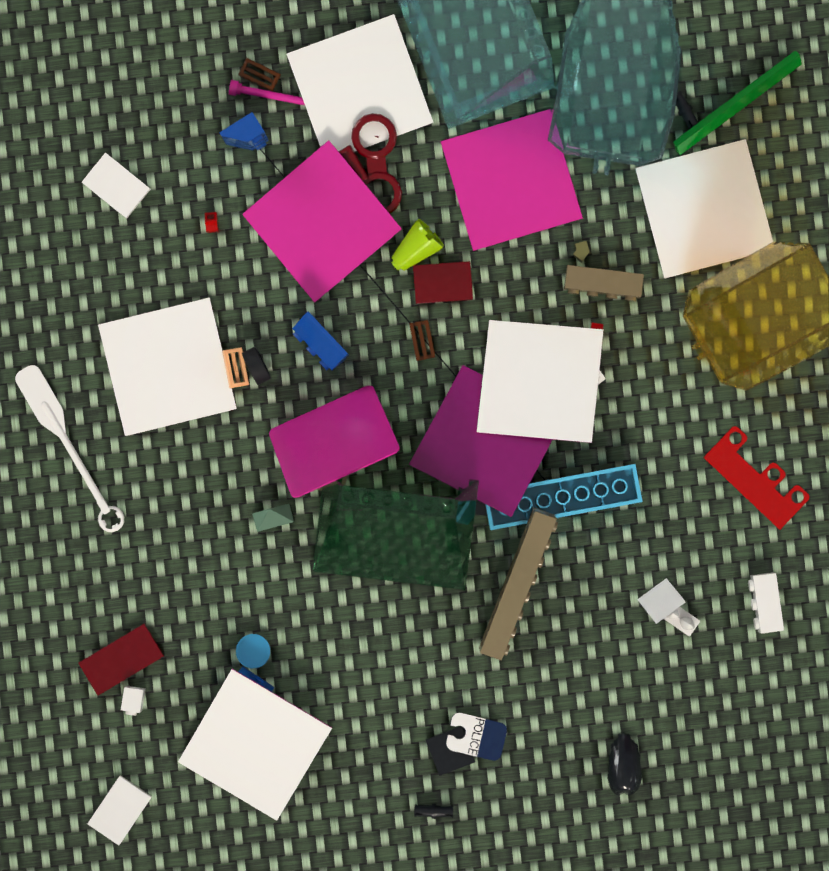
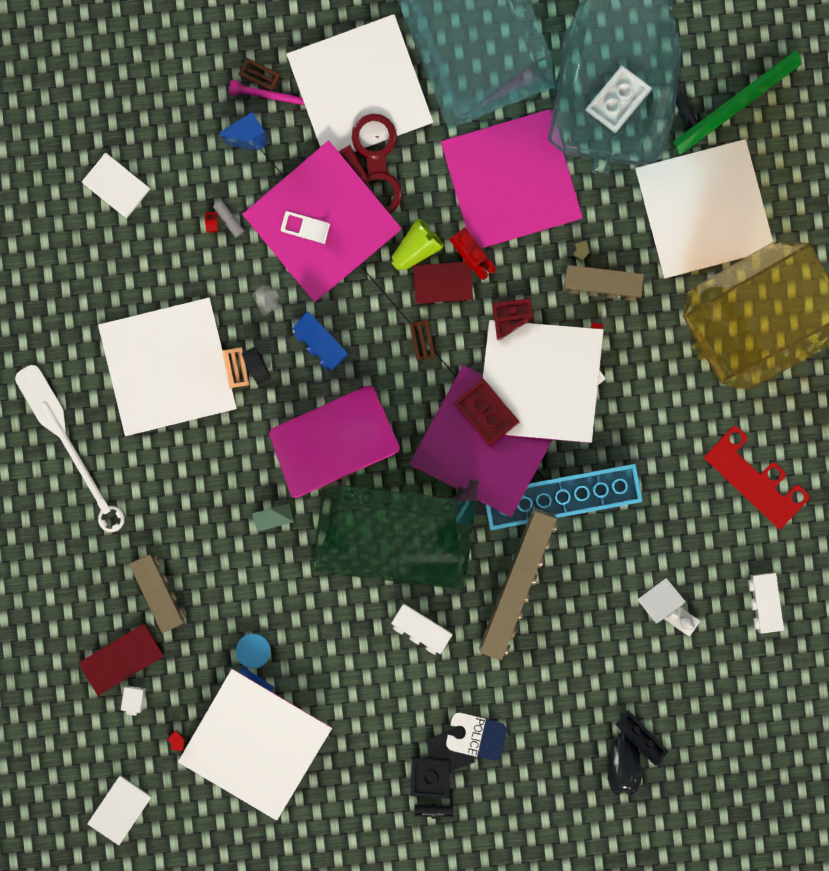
none -> dark tan brick [129,554,186,634]
none -> red piece [167,730,185,751]
none -> light grey piece [213,200,245,238]
none -> clear brick [252,285,281,316]
none -> white piece [281,211,330,244]
none -> white brick [391,603,453,655]
none -> black tile [411,757,451,799]
none -> red hinge [449,227,496,280]
none -> dark red tile [454,379,520,447]
none -> dark red wing [493,298,533,341]
none -> white tile [585,65,652,133]
none -> black plate [615,710,668,766]

